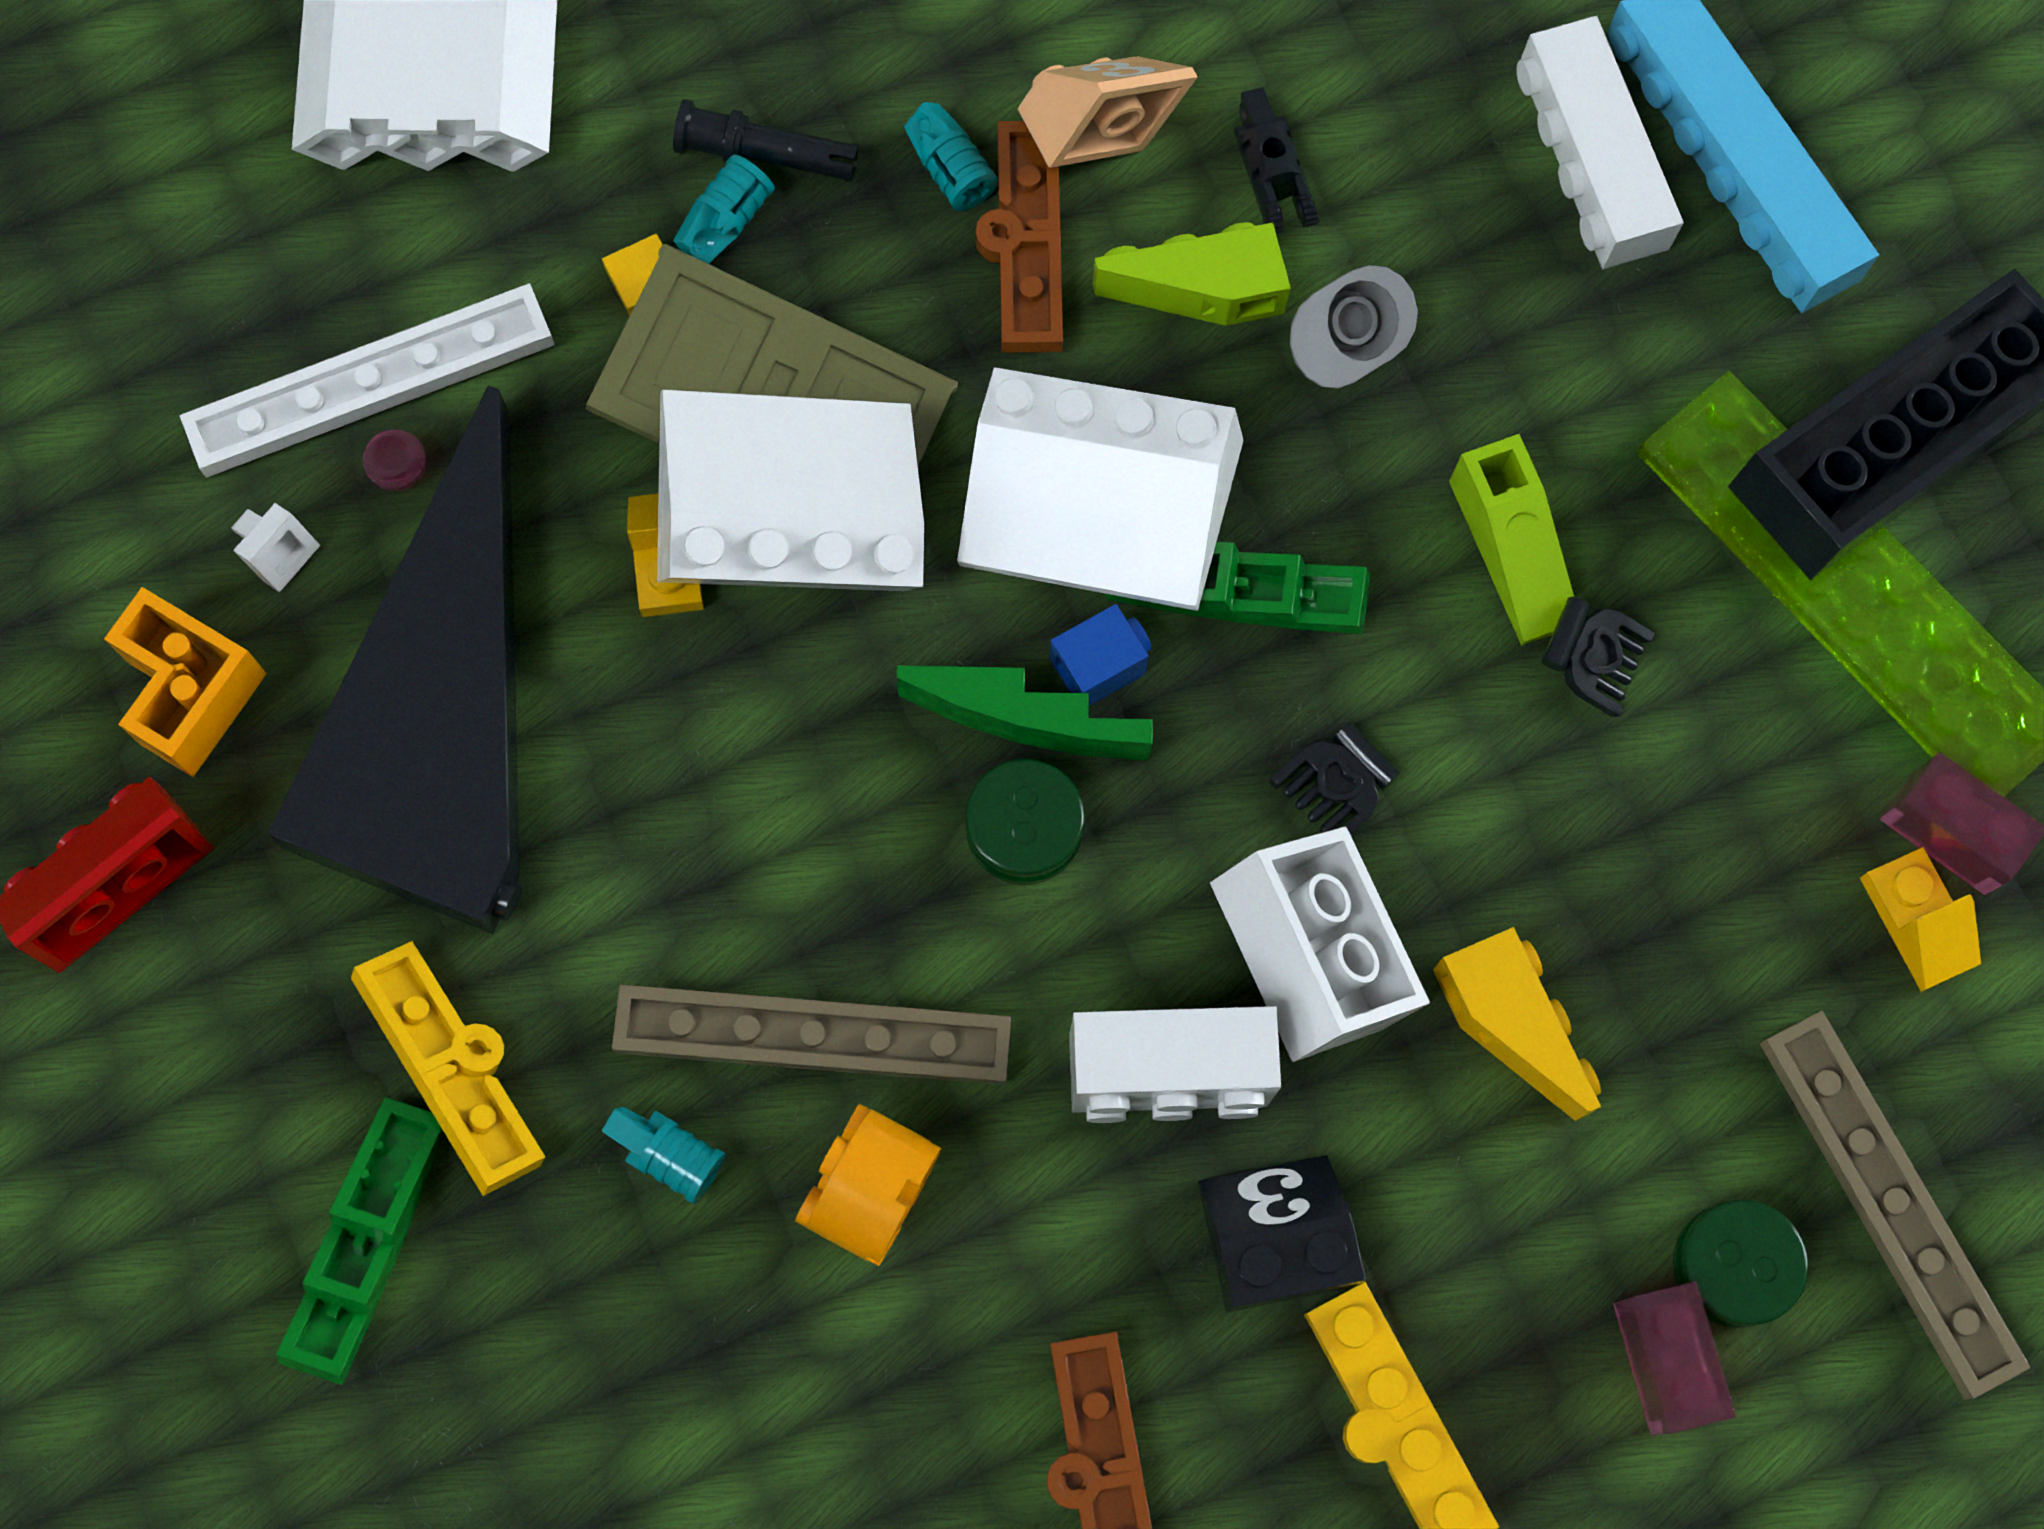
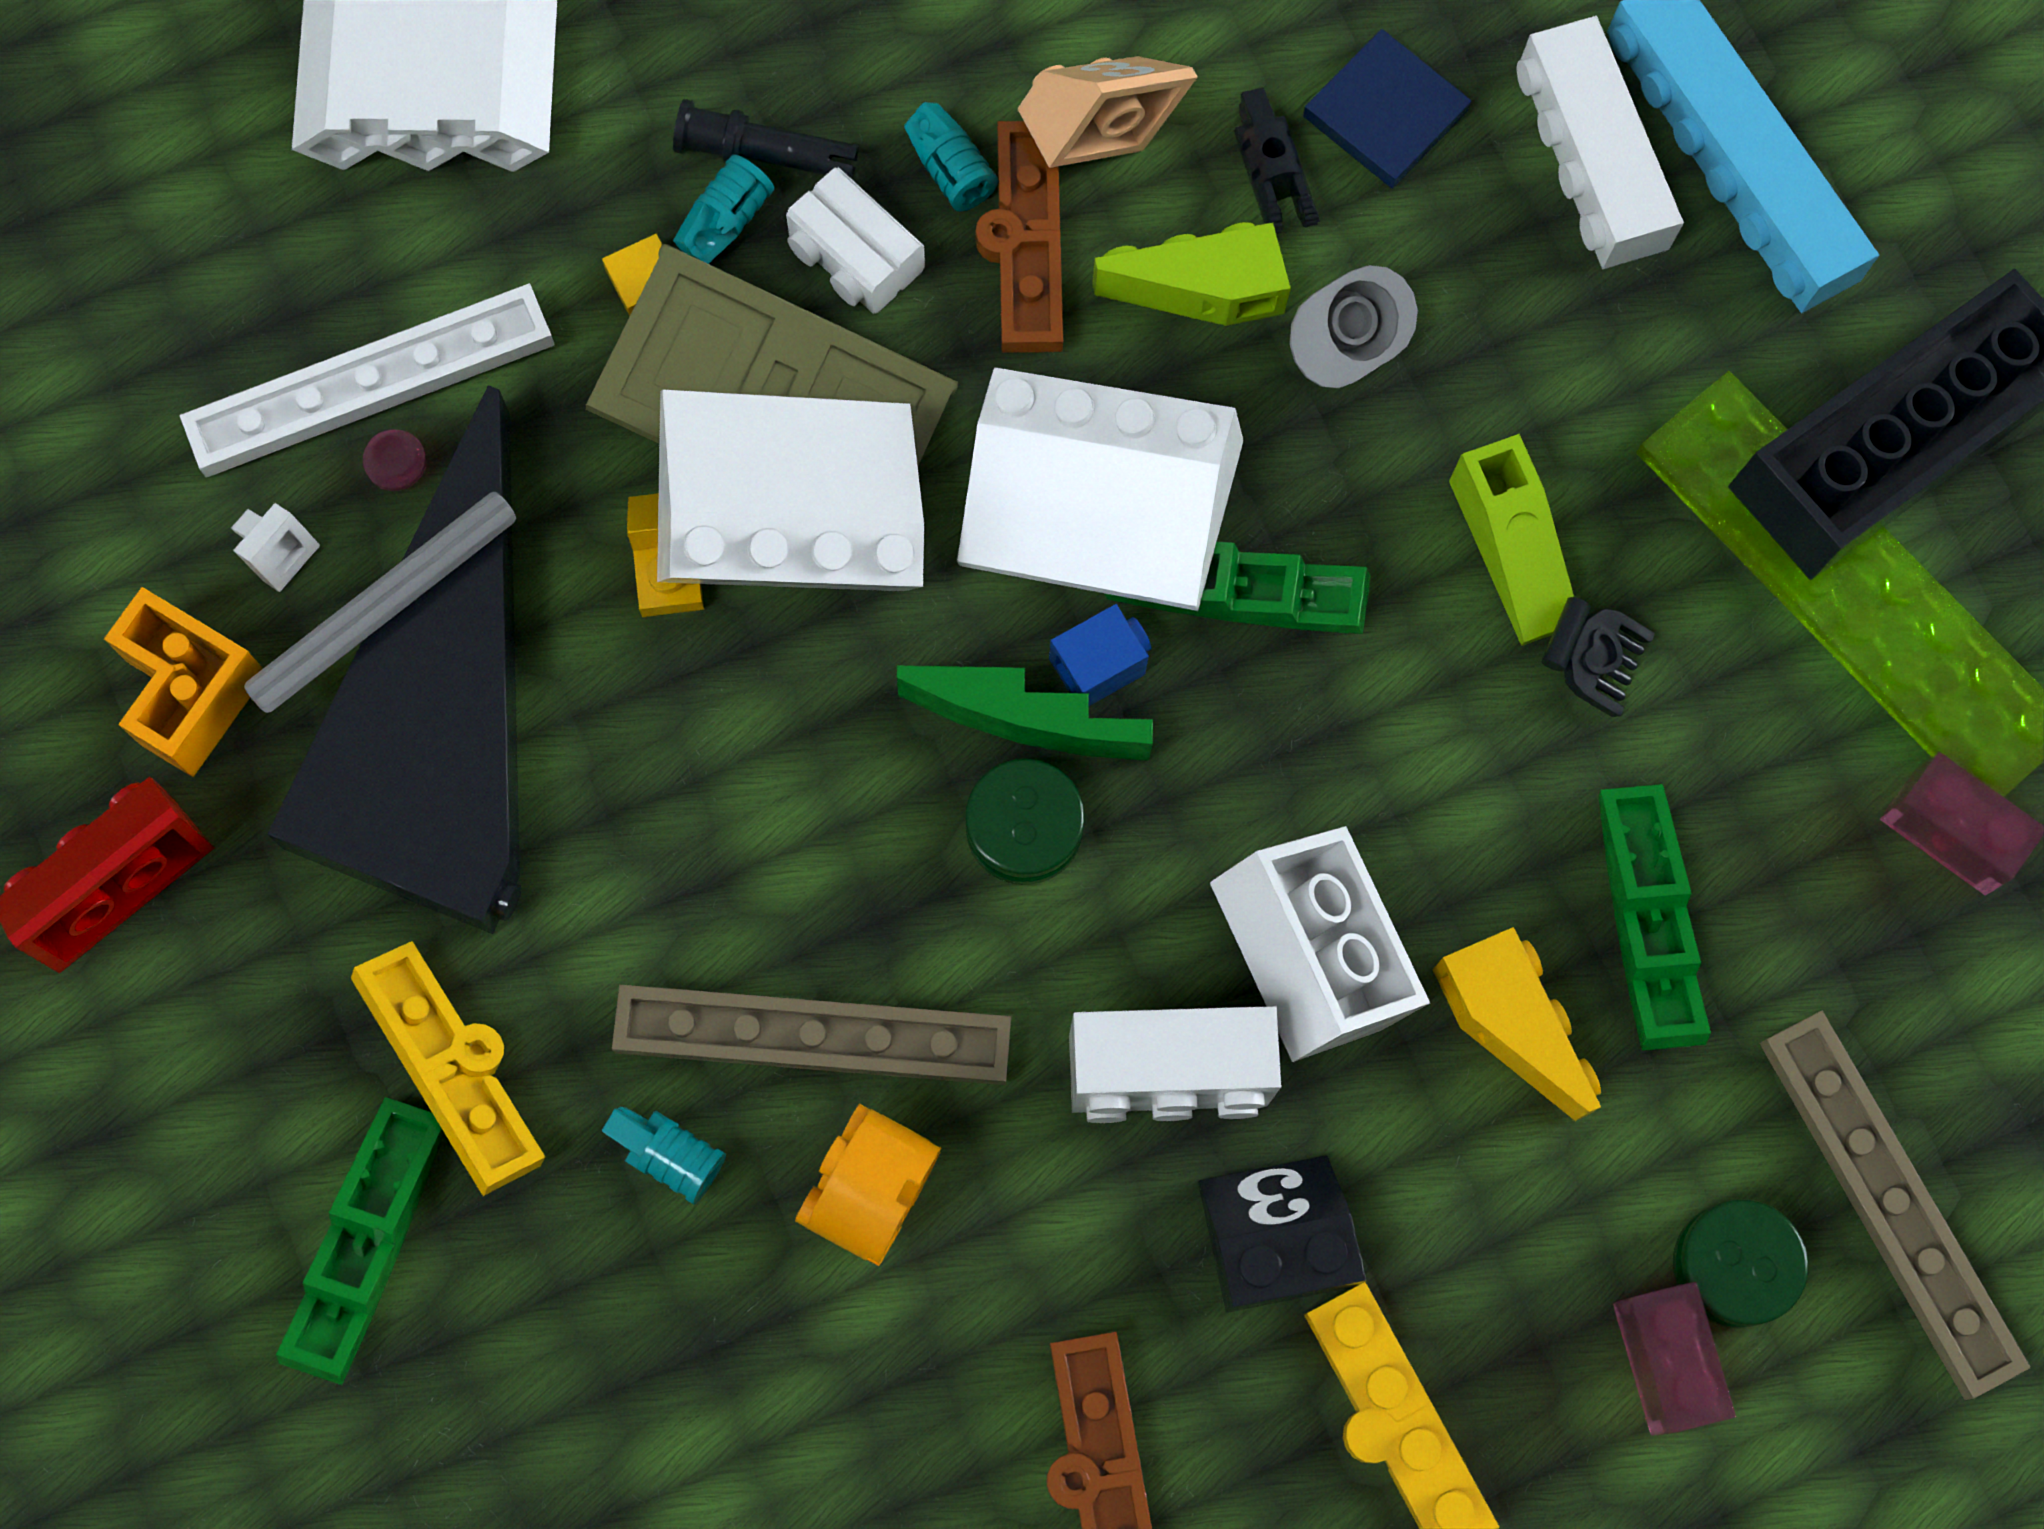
black piece [1269,722,1400,835] -> none
yellow slope [1860,847,1981,992] -> none
none -> light grey axle [244,492,516,713]
none -> white brick [786,167,925,314]
none -> dark blue tile [1303,29,1472,189]
none -> green slope [1598,784,1711,1051]

